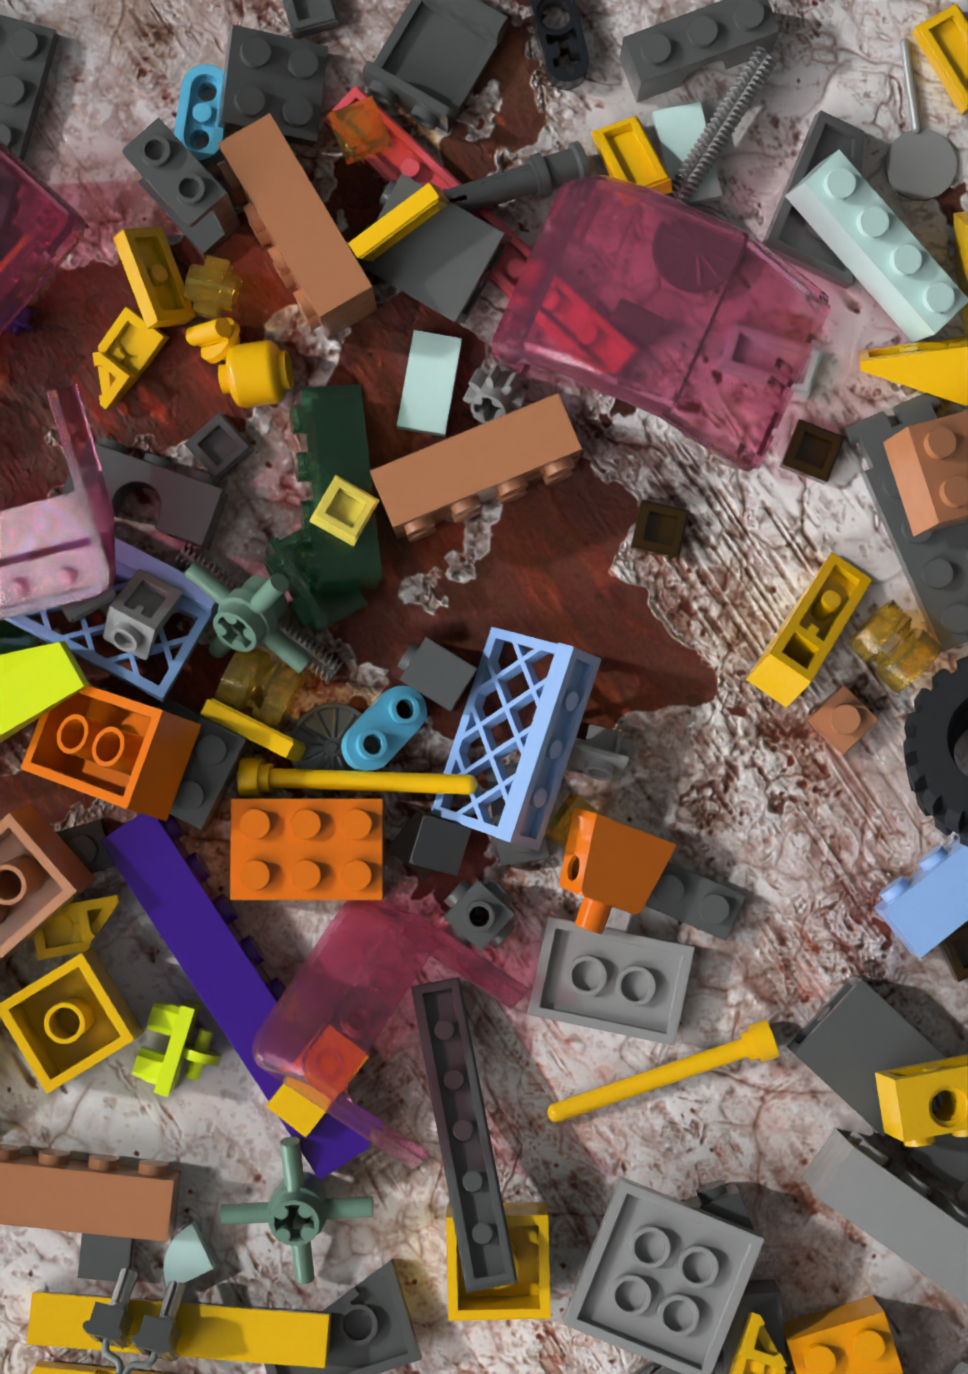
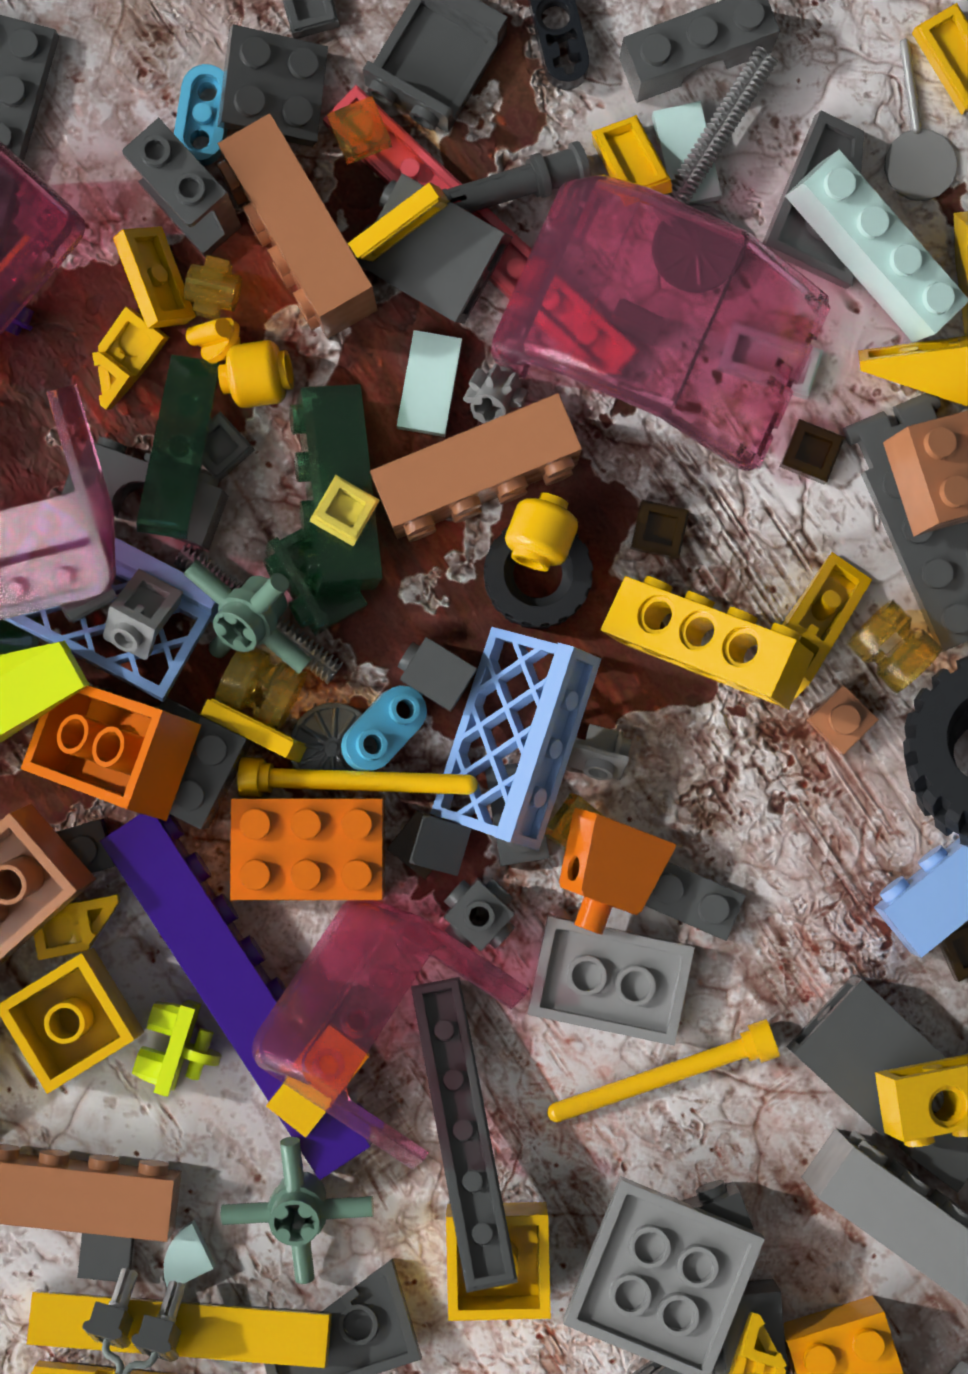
none -> clear green tile [136,354,220,540]
none -> black tyre [484,526,593,629]
none -> yellow head [505,492,578,572]
none -> yellow brick [601,576,814,710]

